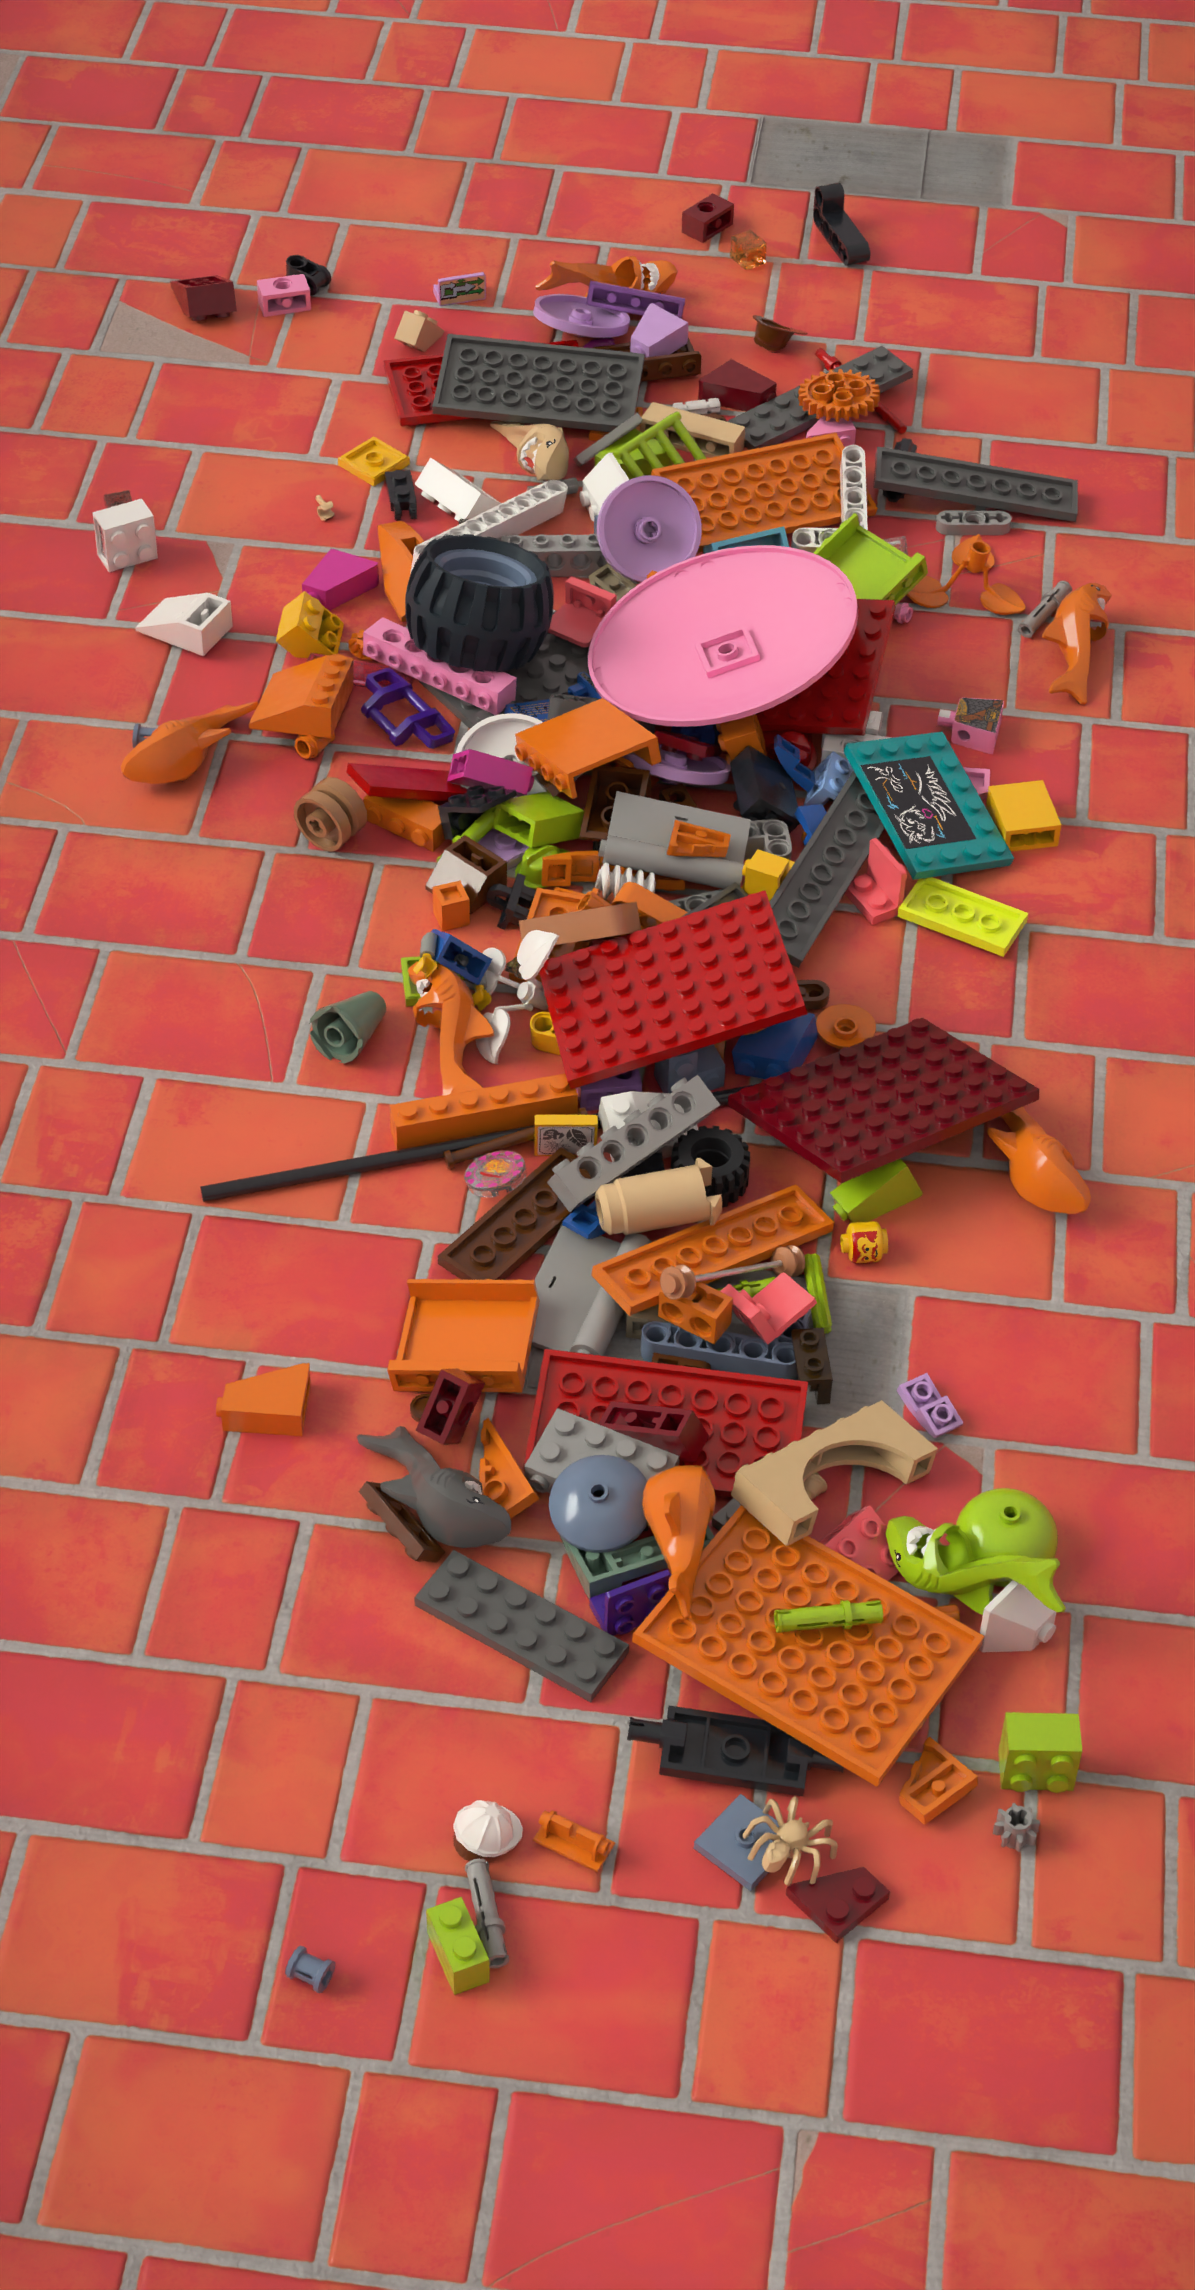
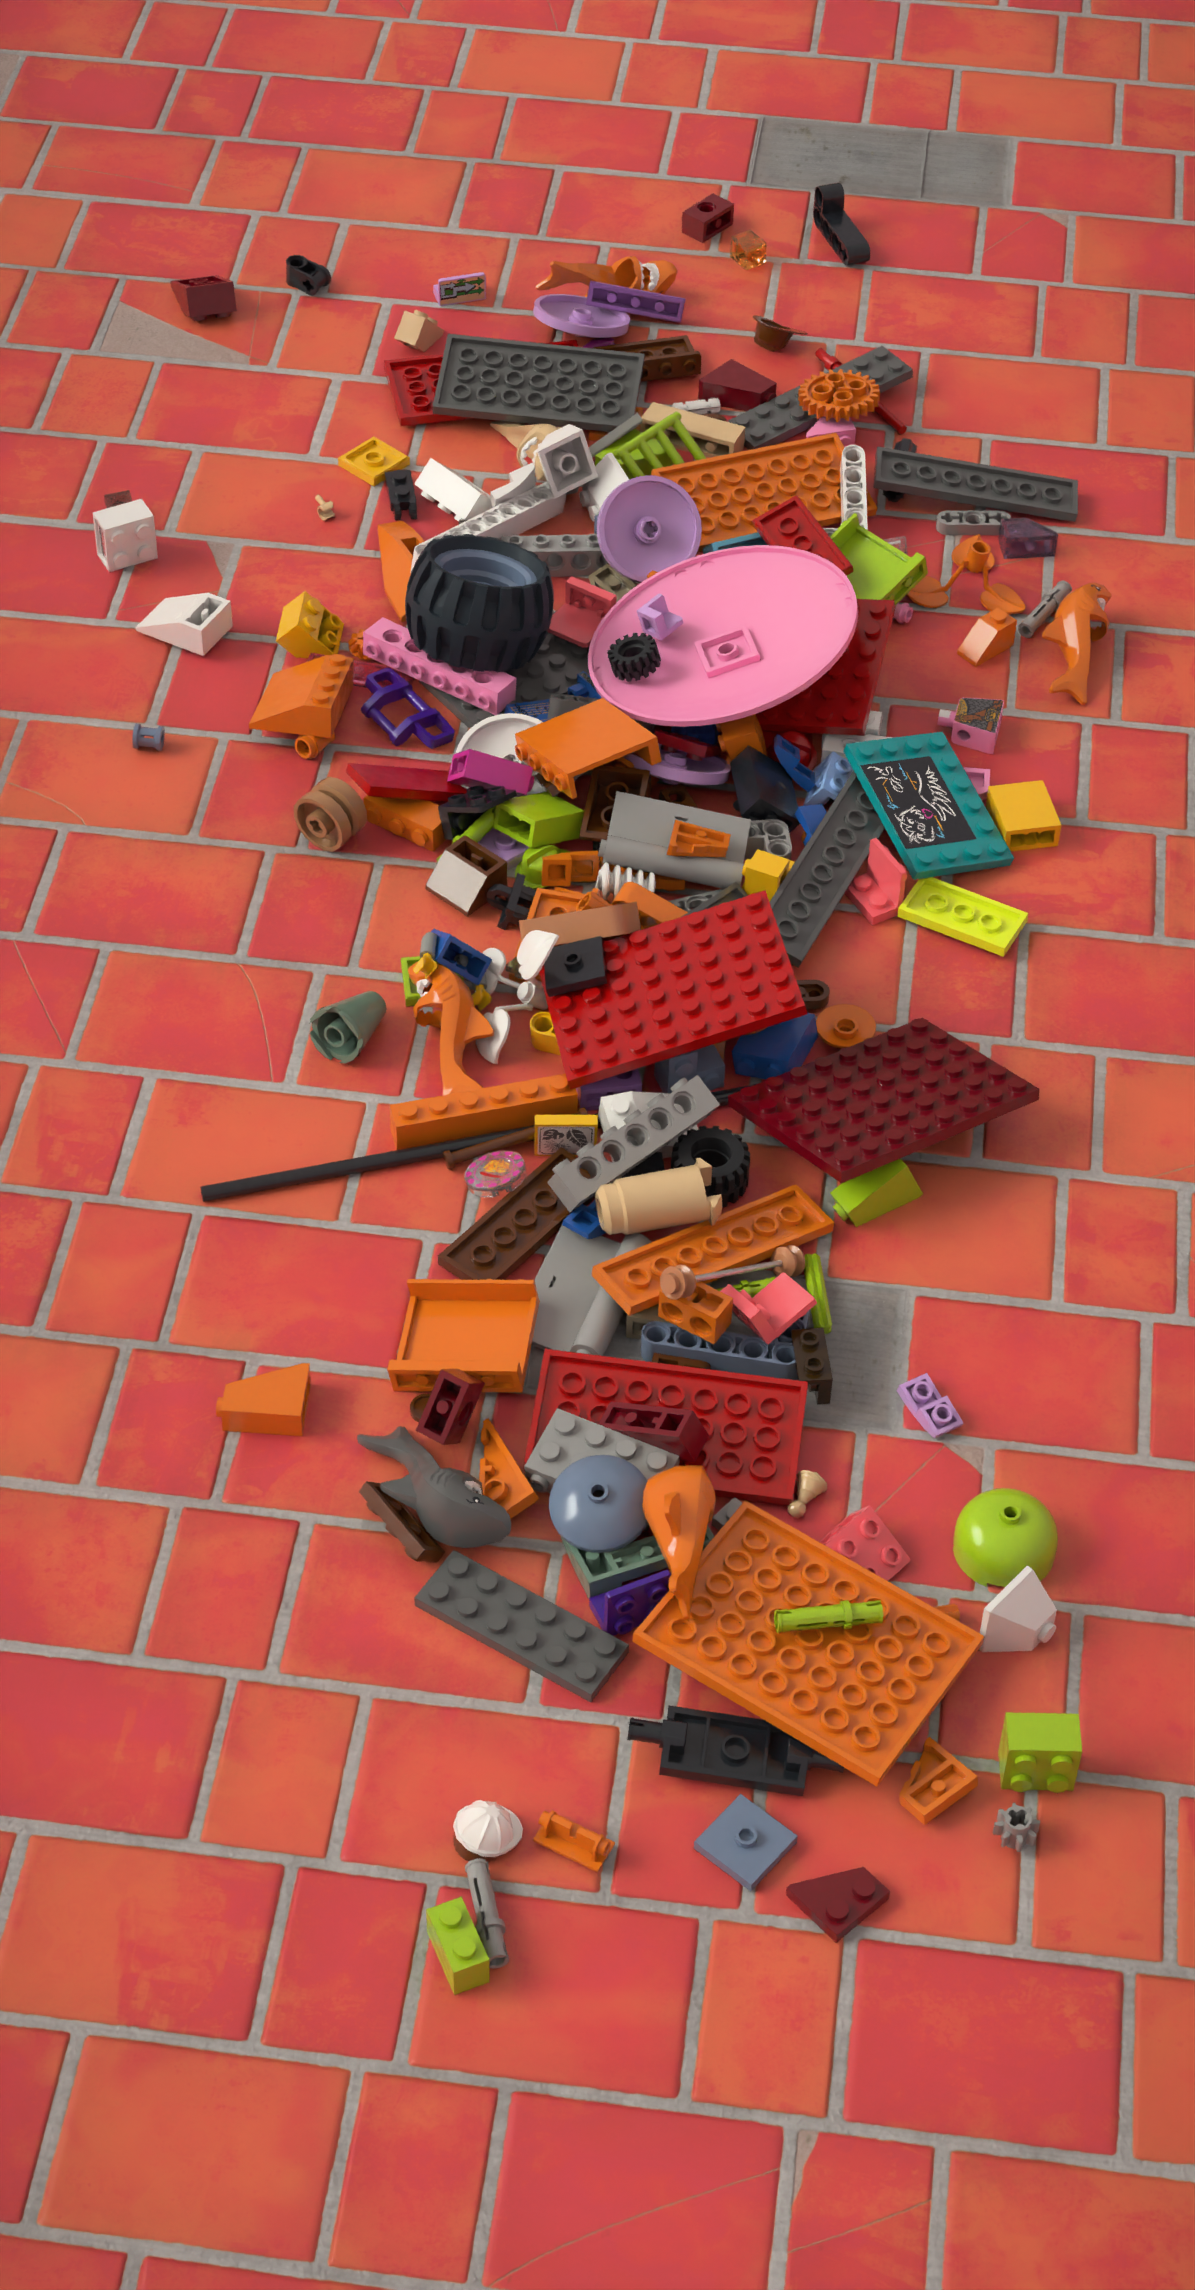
orange piece [121,701,259,784] -> none
bright pink brick [257,274,311,317] -> none
sand blue bush [285,1945,335,1993] -> none
dark pink slope [302,548,379,611] -> none
orange panel [433,881,470,931] -> none
lavender slope [630,303,688,357] -> none
tan arch [731,1400,938,1546] -> none
tan animal [742,1796,838,1886] -> none
yellow head [840,1221,888,1263] -> none
lime piece [885,1516,1066,1615] -> none
orange piece [987,1107,1091,1214] -> none
none -> white slope [490,462,536,508]
none -> white slope [536,424,599,499]
none -> black plate [544,936,607,997]
none -> black tyre [607,633,661,682]
none -> lavender panel [637,594,684,641]
none -> red tile [752,495,853,576]
none -> orange slope [957,607,1017,667]
none -> slope [998,518,1058,559]

